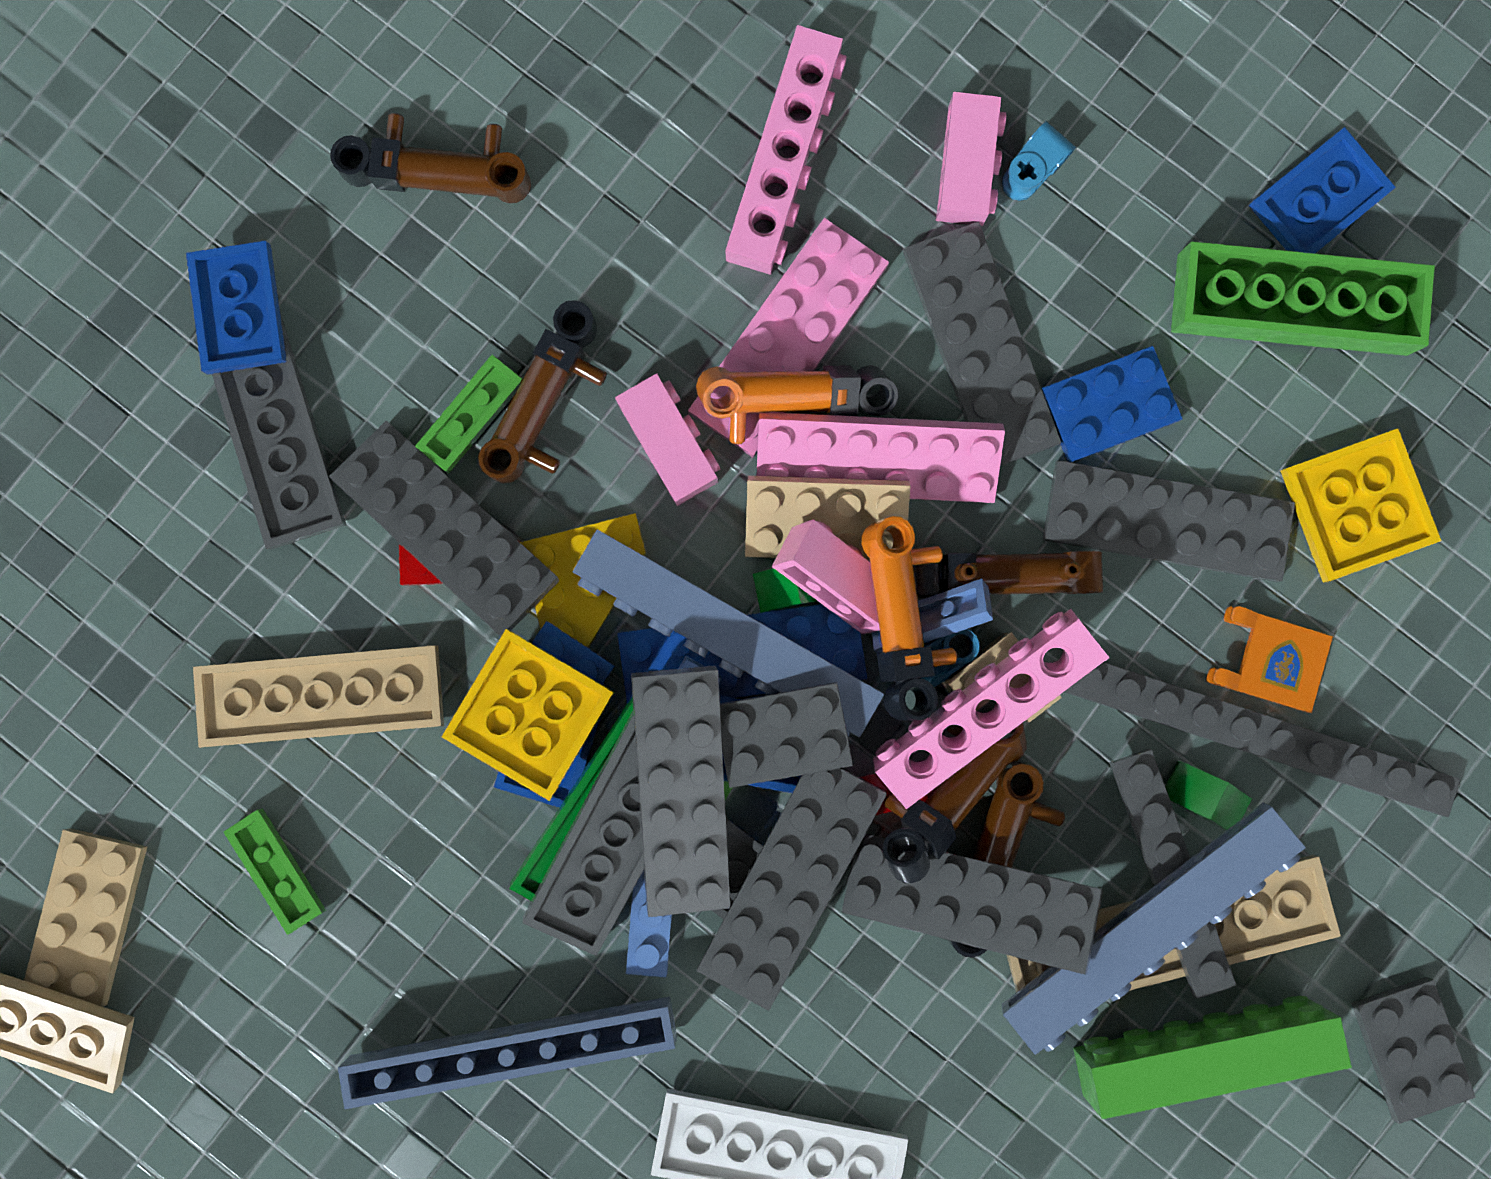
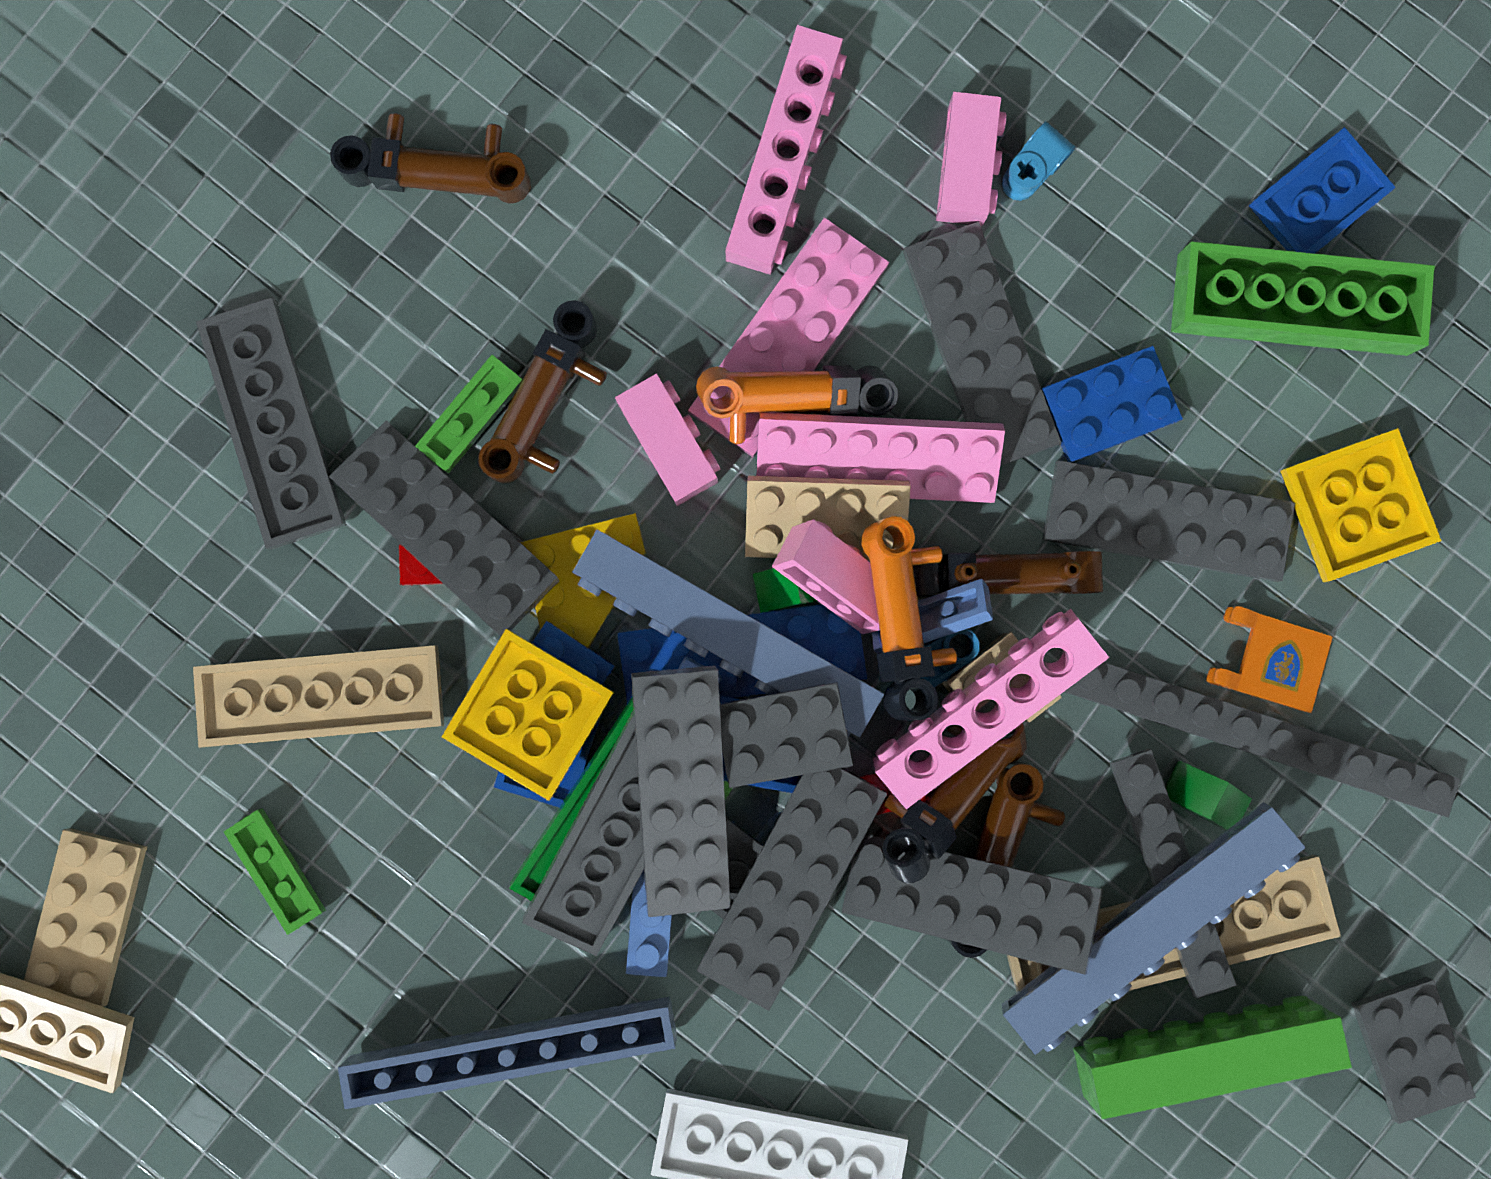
blue plate [186,241,287,375] -> none

